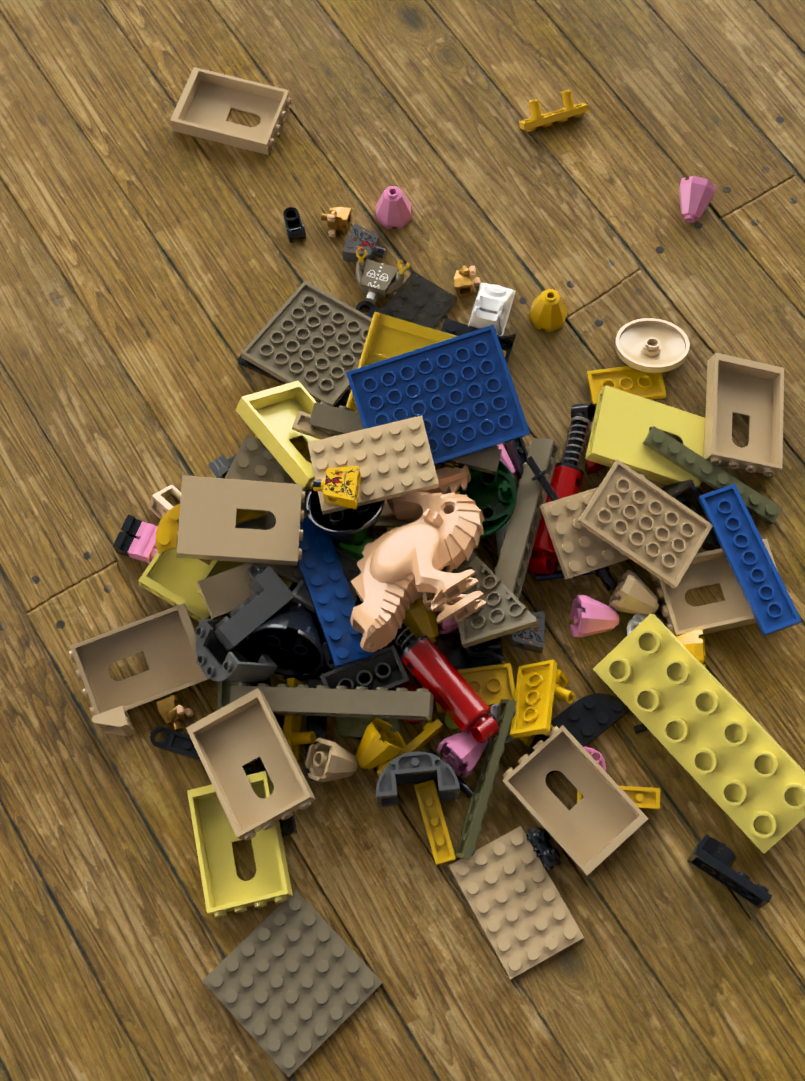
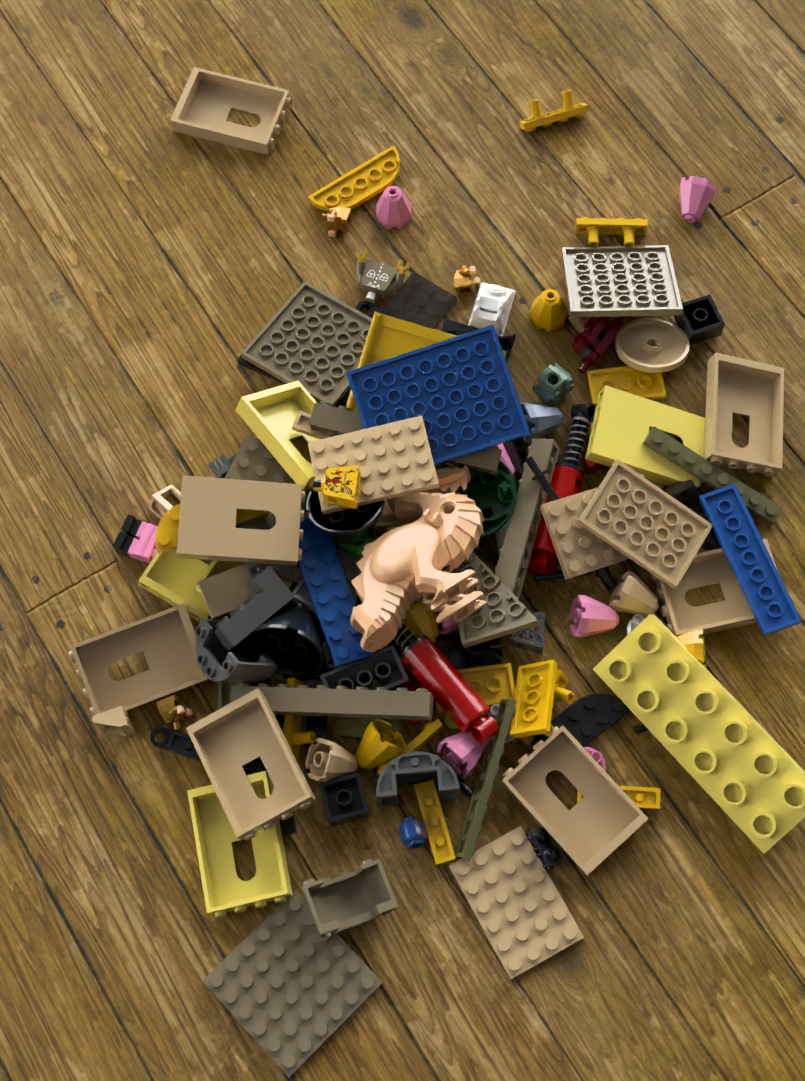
black piece [283,207,307,243] -> none
dark grey torso [342,224,387,263] -> none
black plate [687,835,772,909] -> none
none -> dark tan cylinder [302,858,398,938]
none -> yellow plate [308,145,400,212]
none -> black brick [319,772,370,827]
none -> blue head [399,816,428,849]
none -> sand blue cone [520,402,563,443]
none -> sand green brick [532,362,574,407]
none -> dark tan plate [562,245,683,318]
none -> dark red piece [572,316,626,374]
none -> yellow plate [575,217,648,247]
none -> black brick [673,294,725,345]

